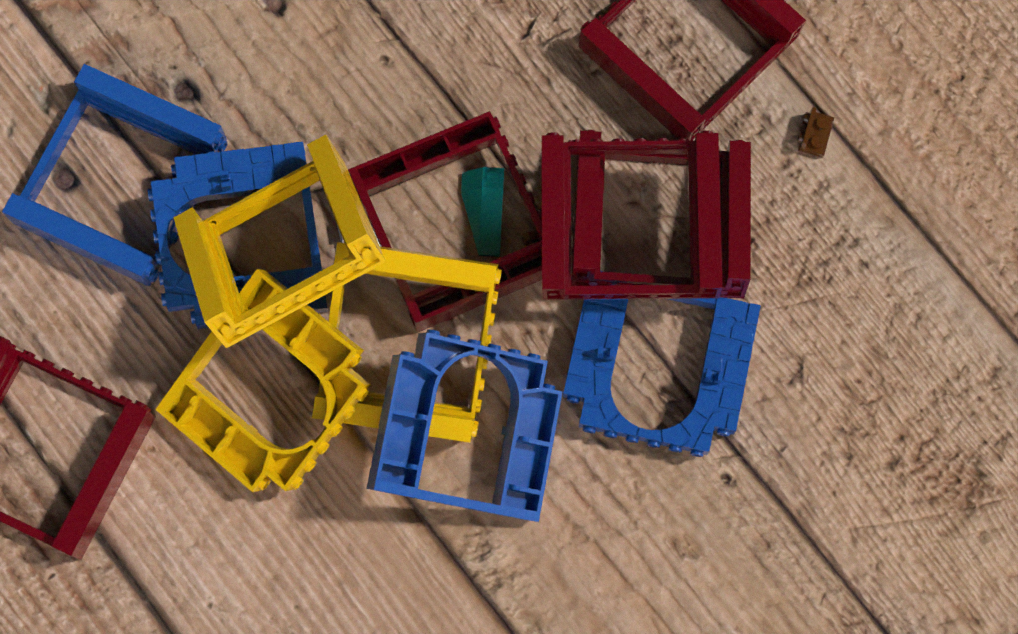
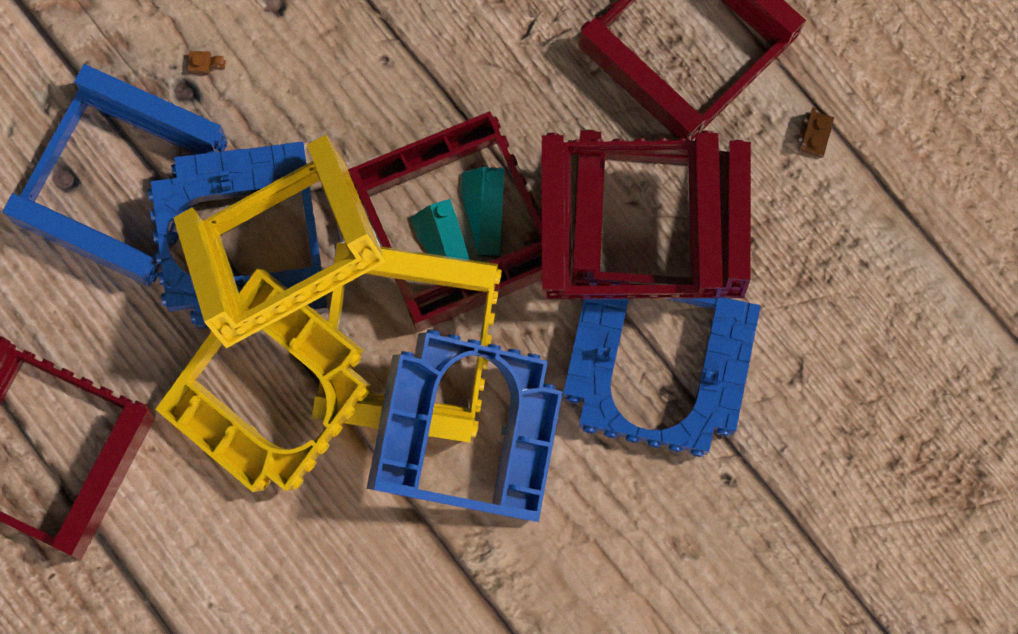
none -> dark orange plate [188,51,226,74]
none -> teal wedge [410,199,470,260]

